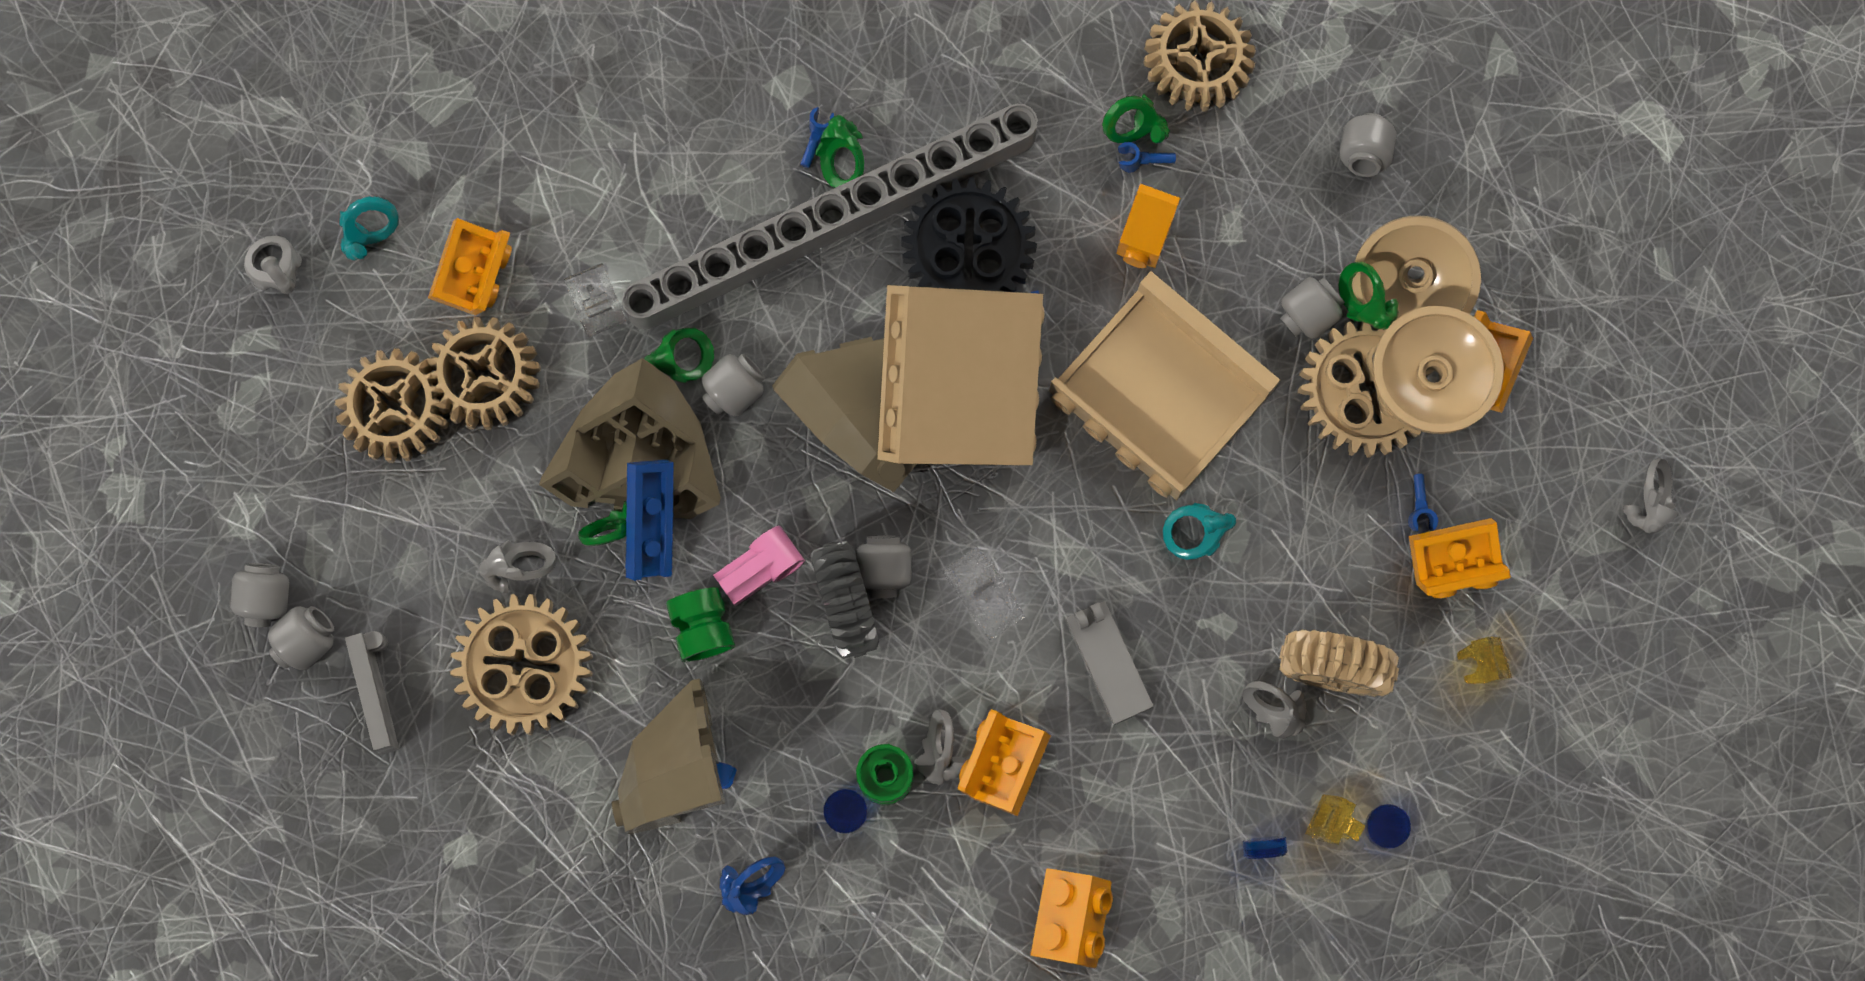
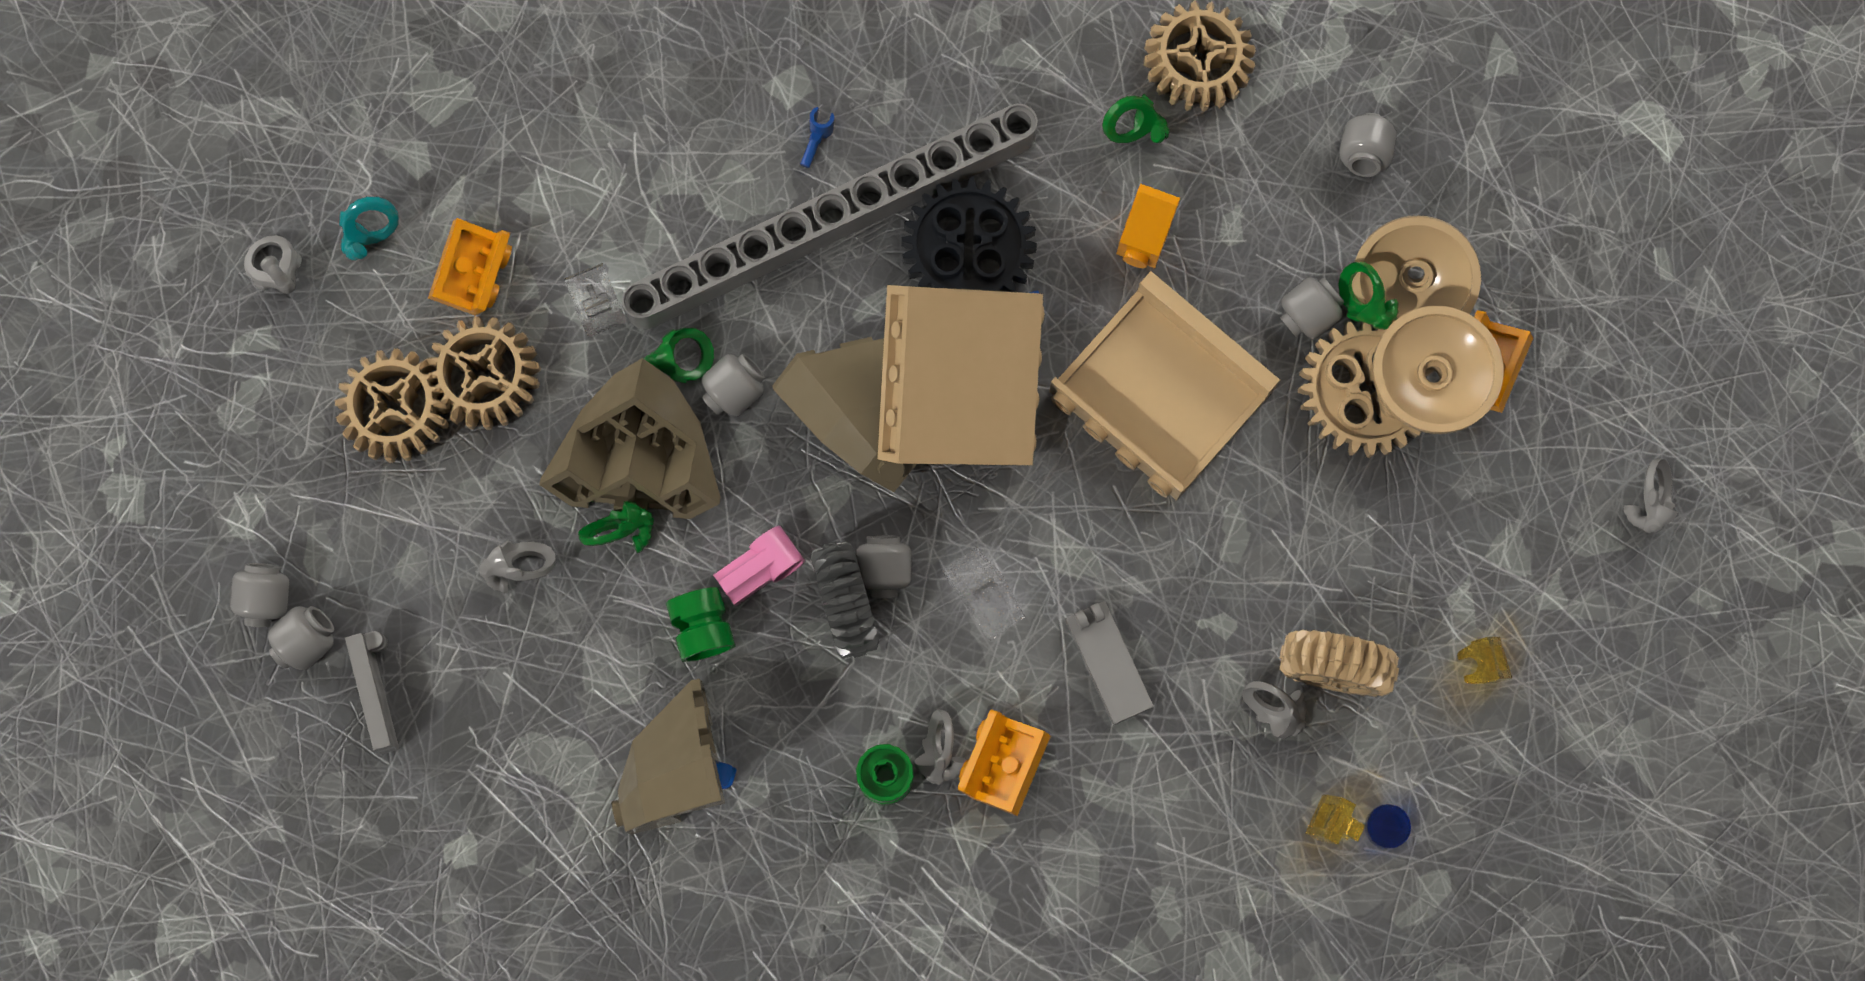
tan gear [450,594,593,735] -> none
blue hinge [625,460,674,581] -> none
blue piece [719,856,786,915] -> none
green piece [815,115,864,188] -> none
clear blue tile [823,789,867,834] -> none
light orange bracket [1030,868,1113,968] -> none
blue hand [1118,142,1176,173] -> none
teal piece [1163,503,1236,560] -> none
clear blue tile [1242,836,1288,859] -> none
blue hand [1408,474,1438,532] -> none
light orange bracket [1409,518,1511,598] -> none

